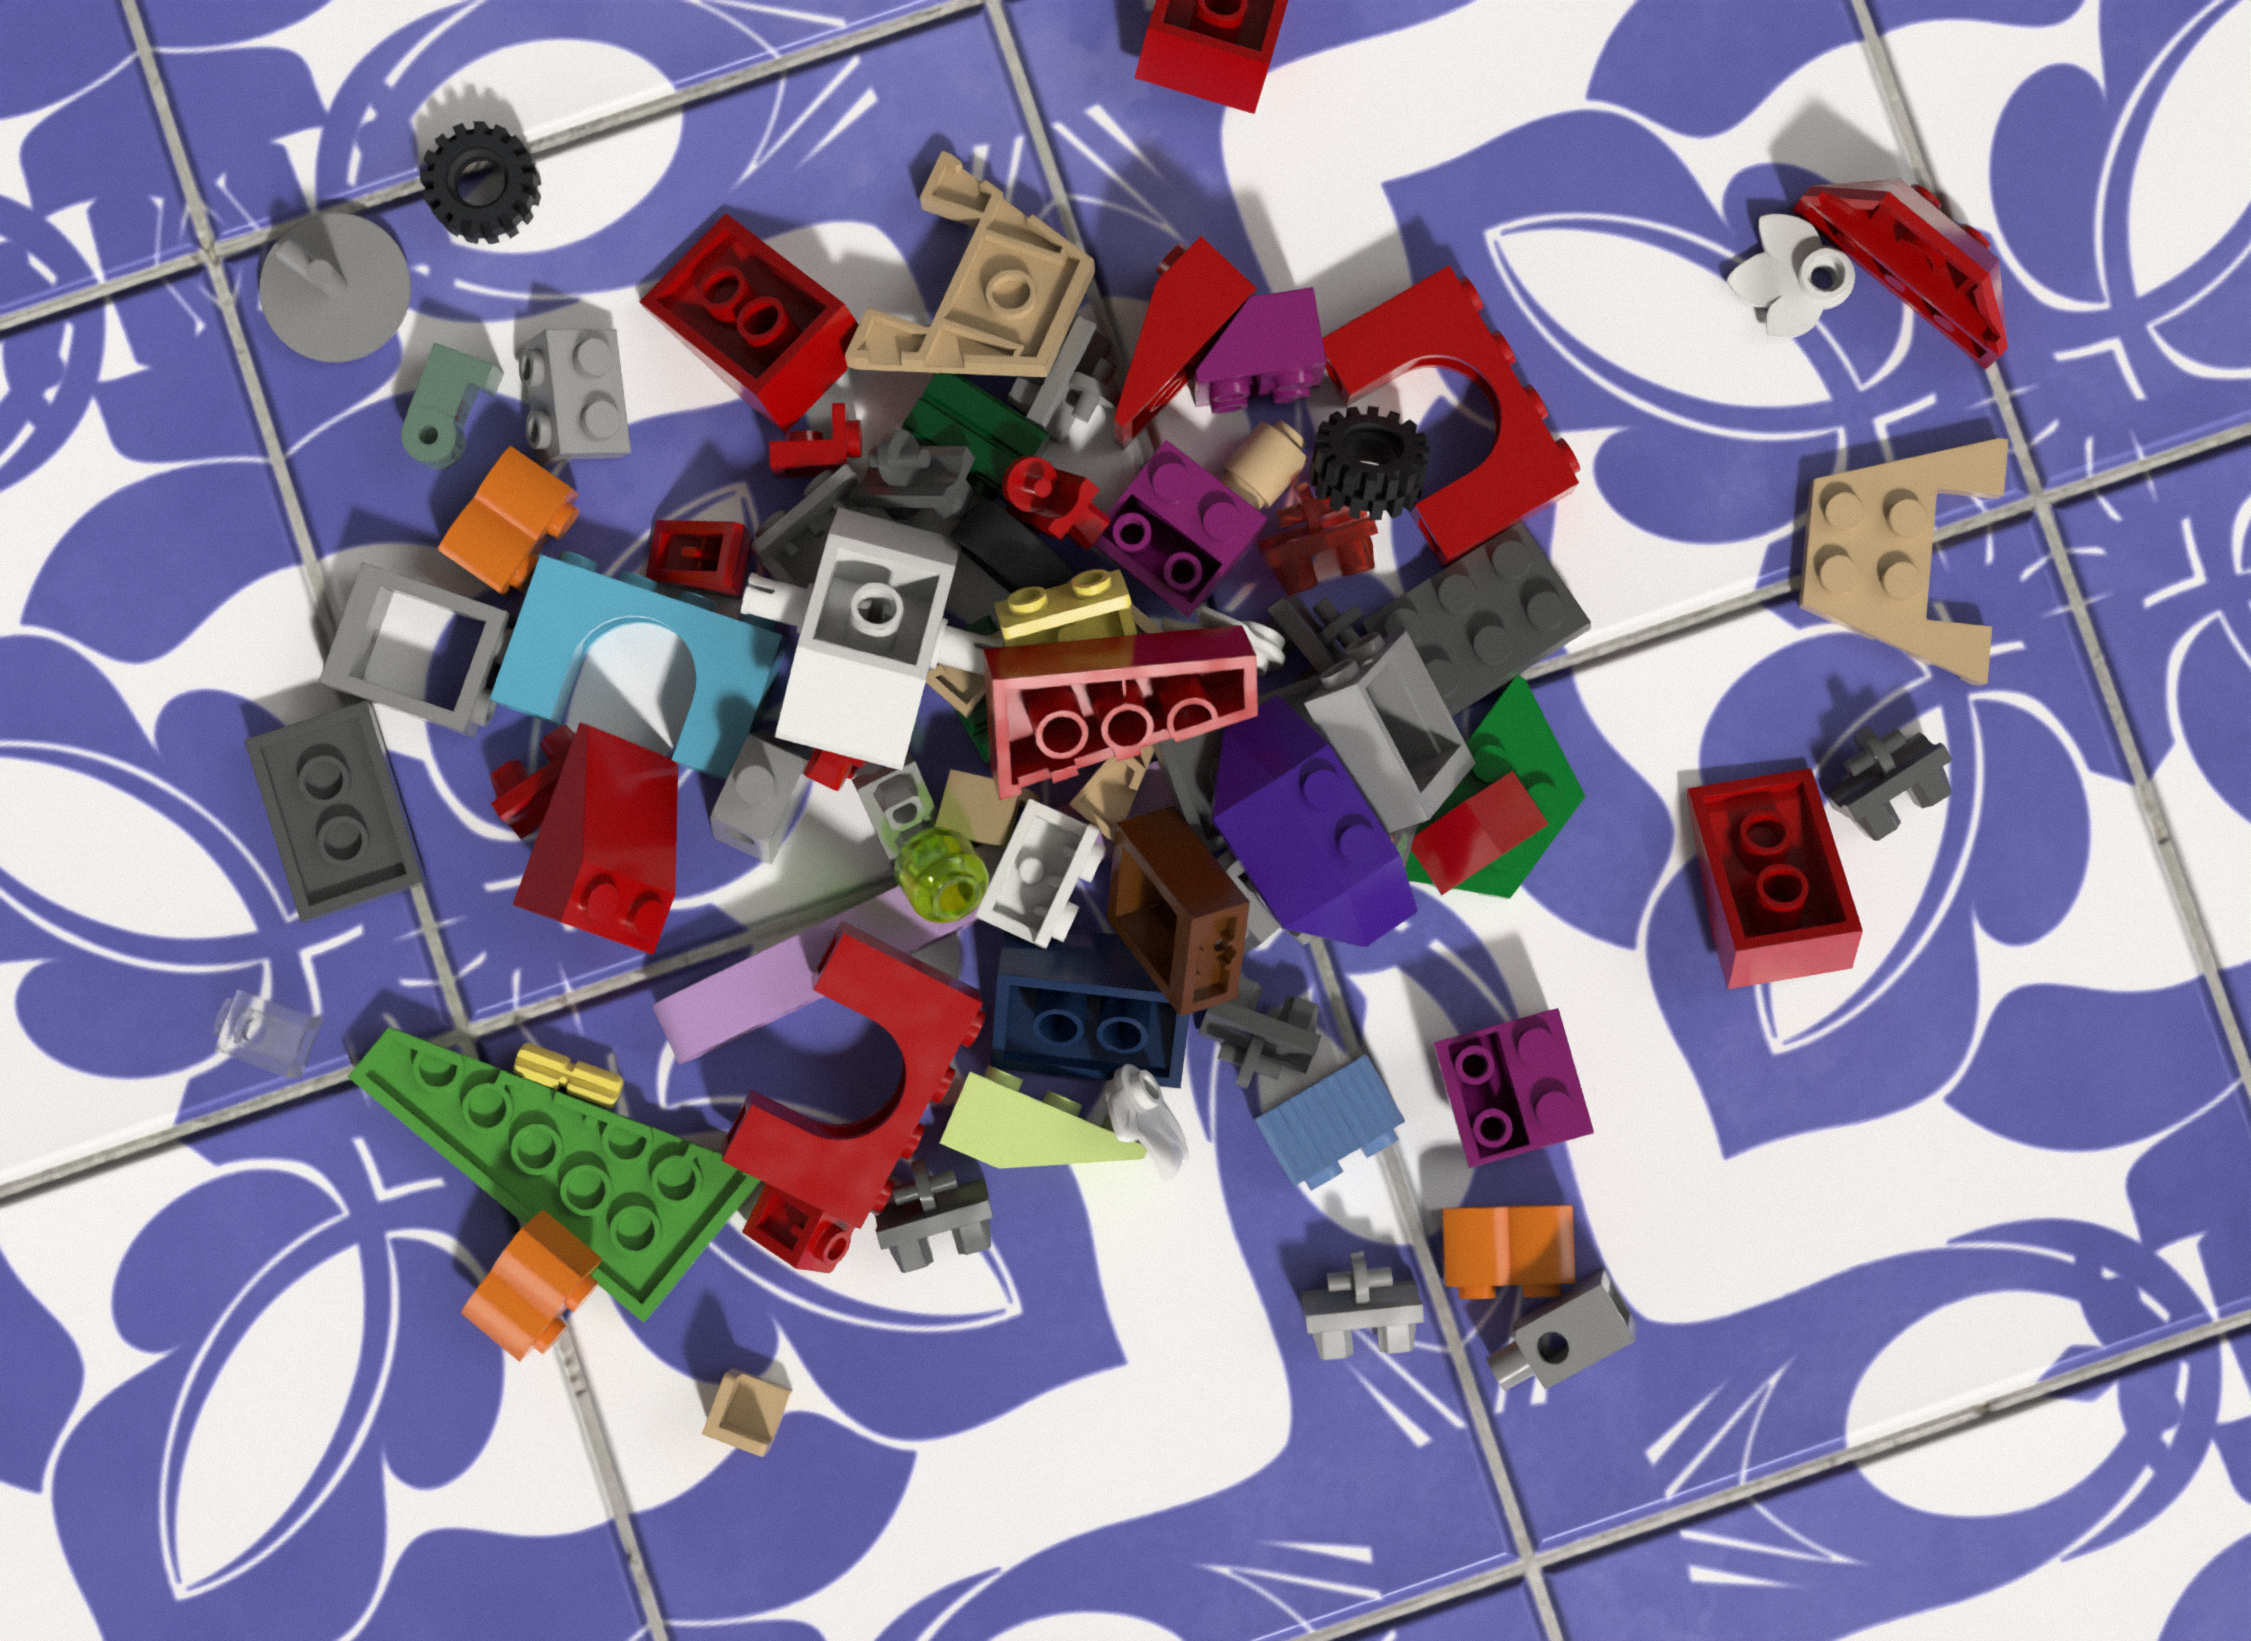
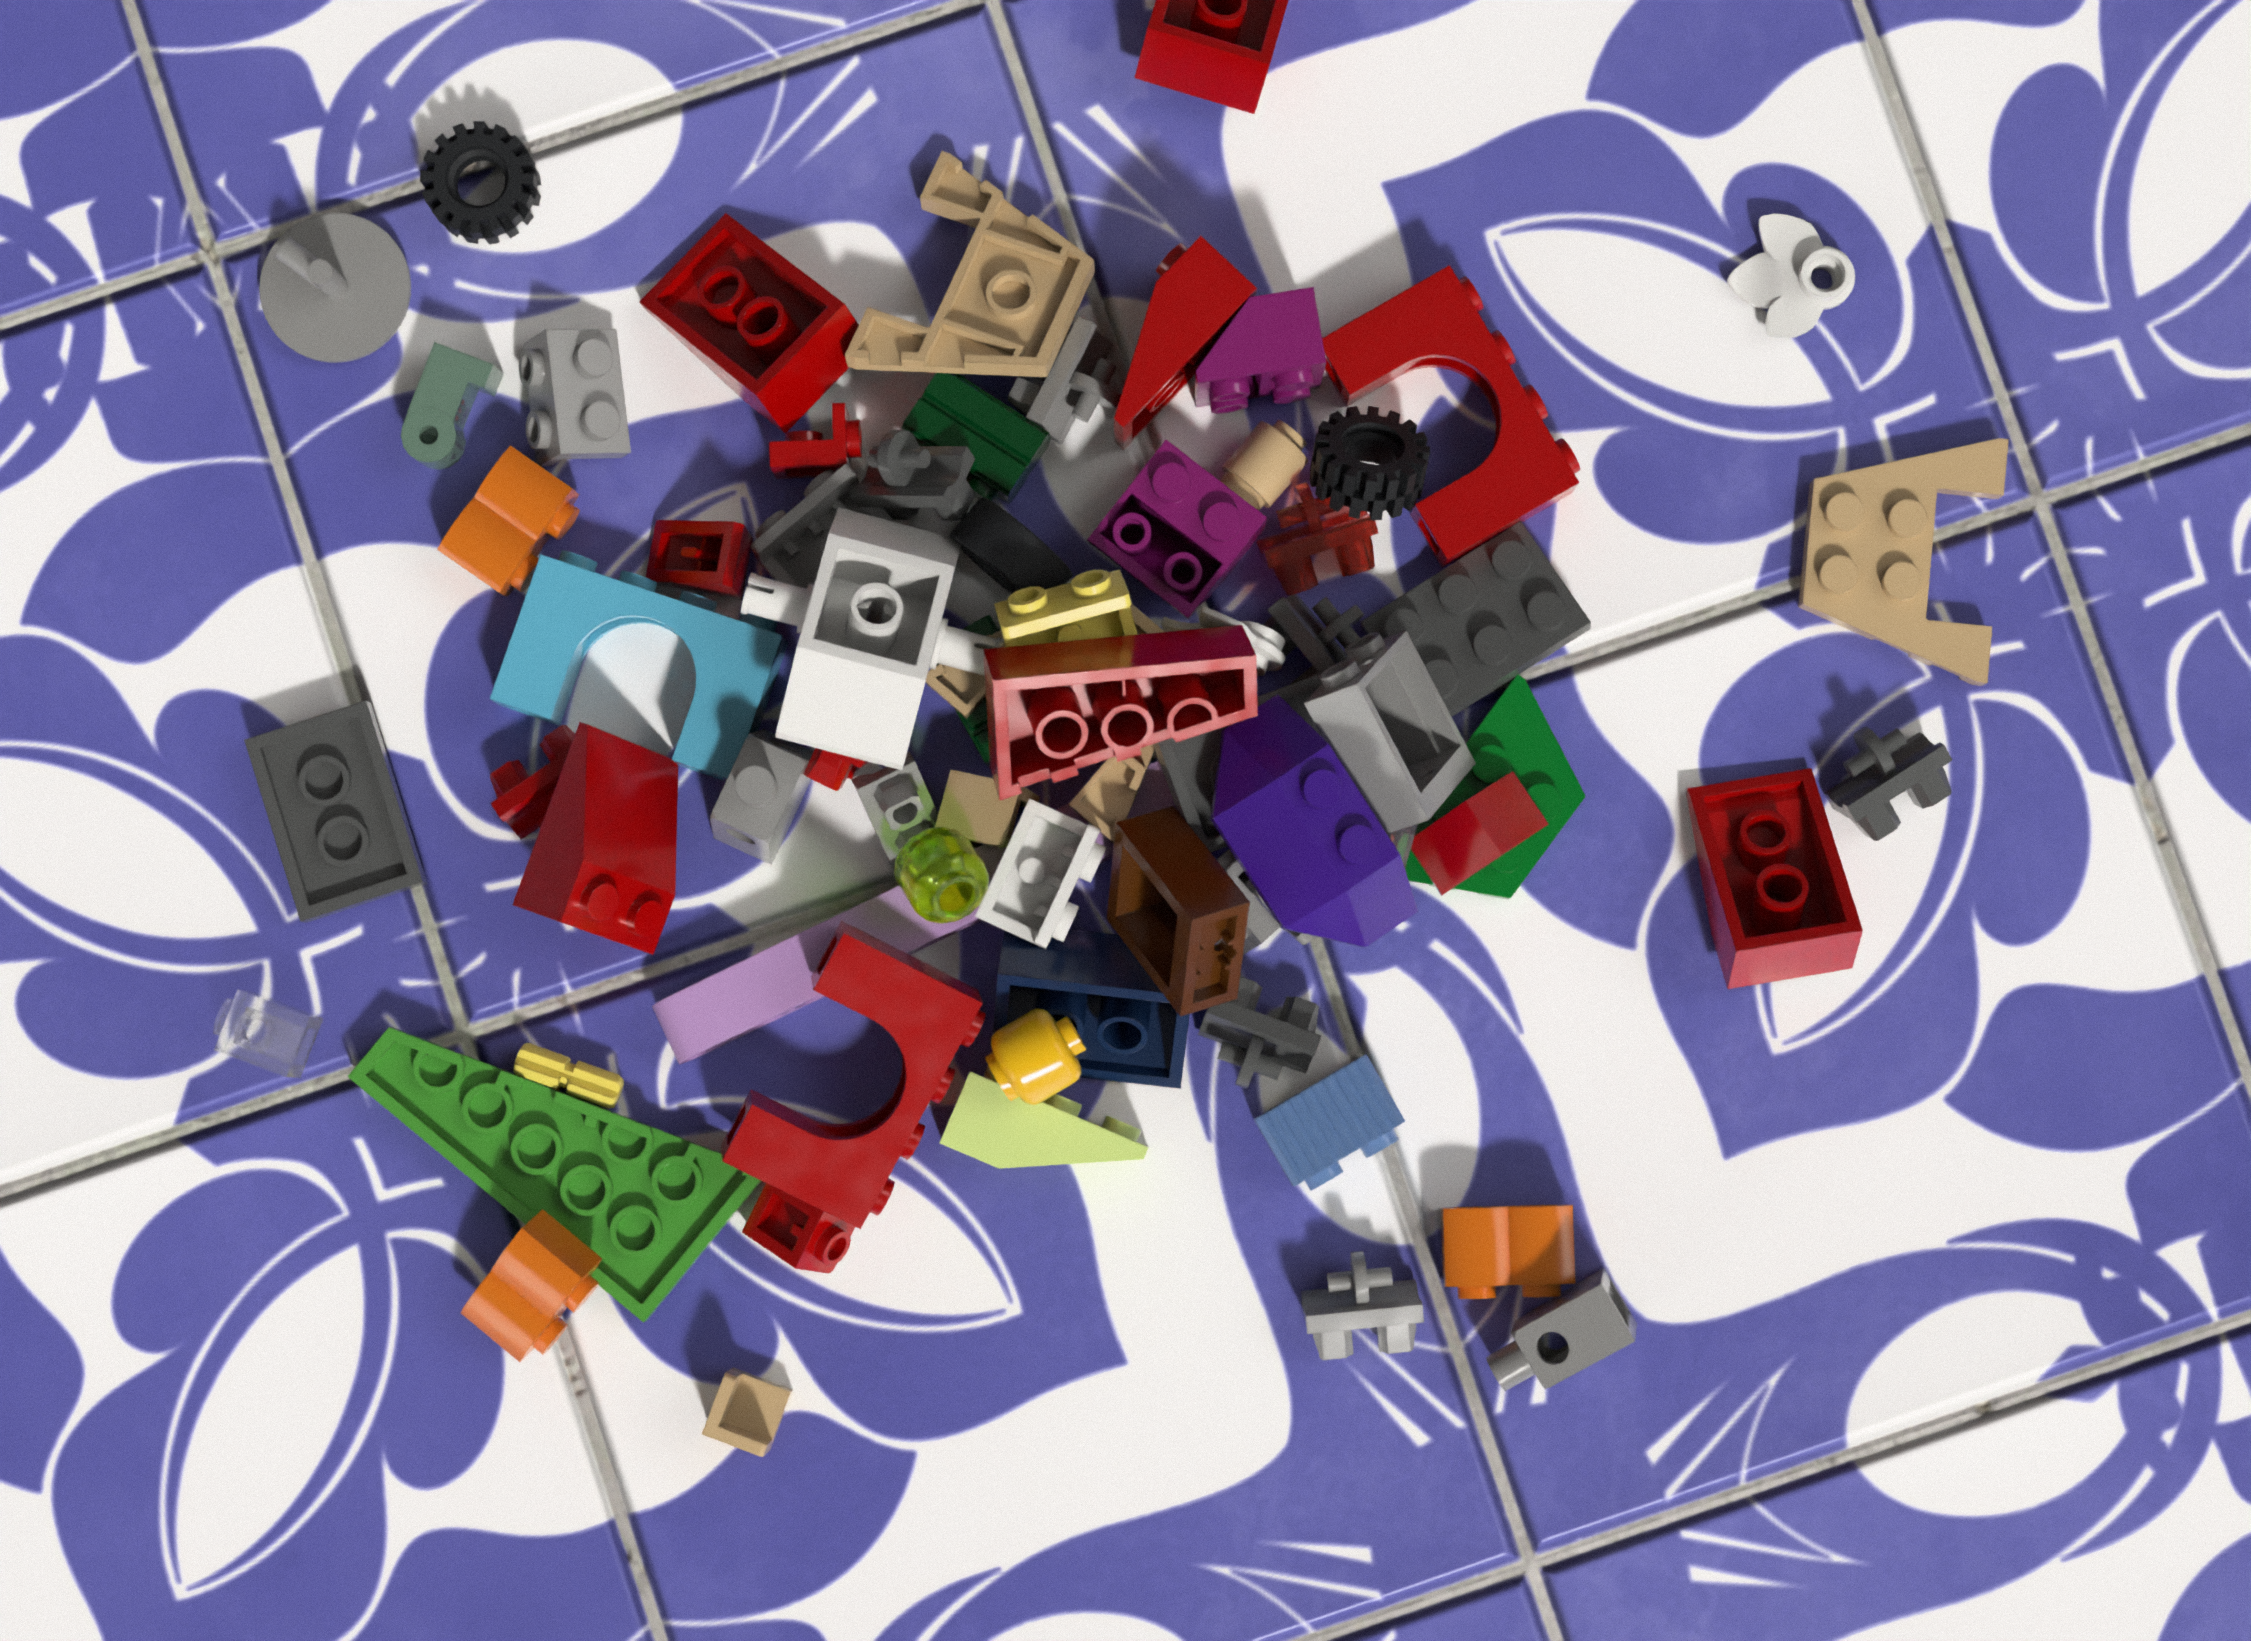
light grey window [318,562,517,738] -> none
dark grey hips [875,1159,993,1273] -> none
red hips [1002,455,1111,550] -> none
white plate [1105,1064,1189,1182] -> none
magenta slope [1433,1008,1594,1168] -> none
red wedge [1791,178,2008,370] -> none
none -> yellow head [985,1008,1087,1105]

